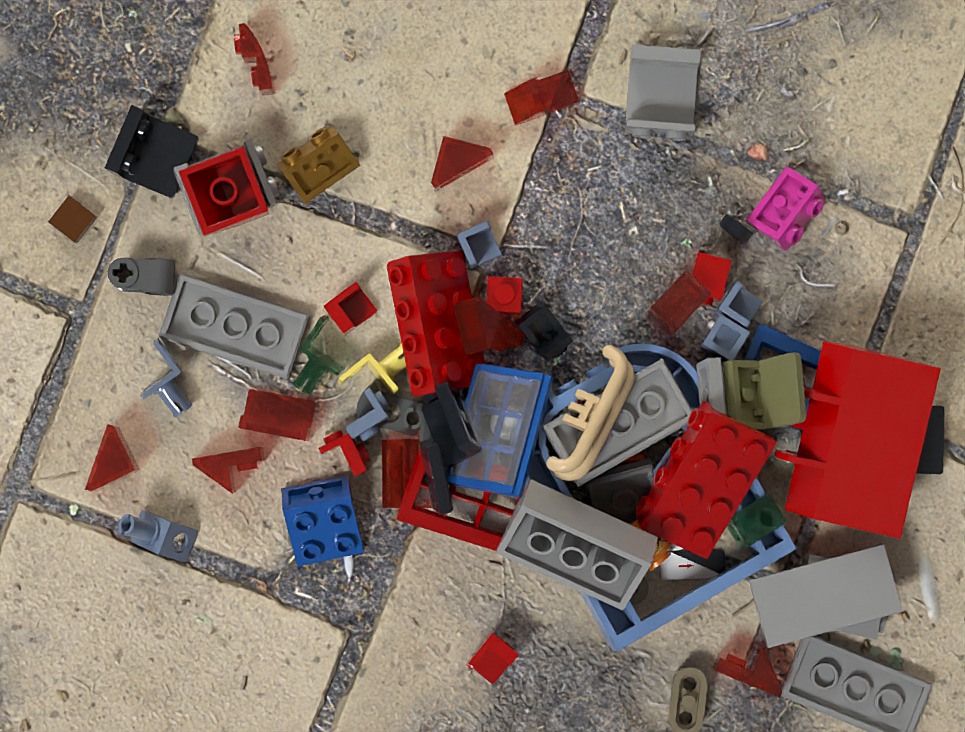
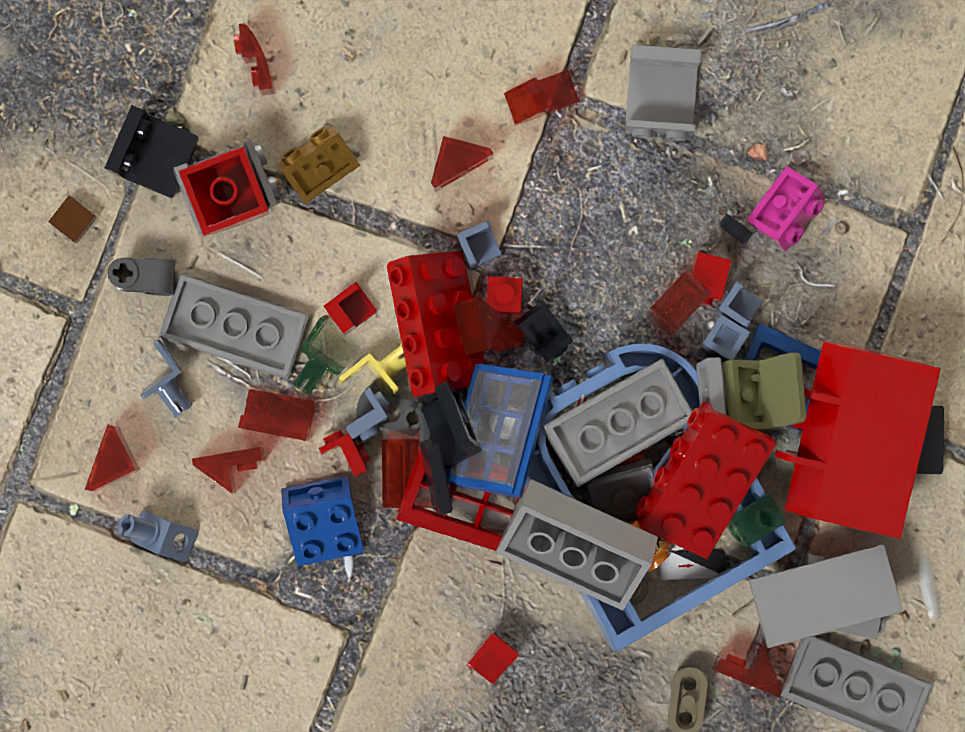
tan piece [546,345,635,481] -> none

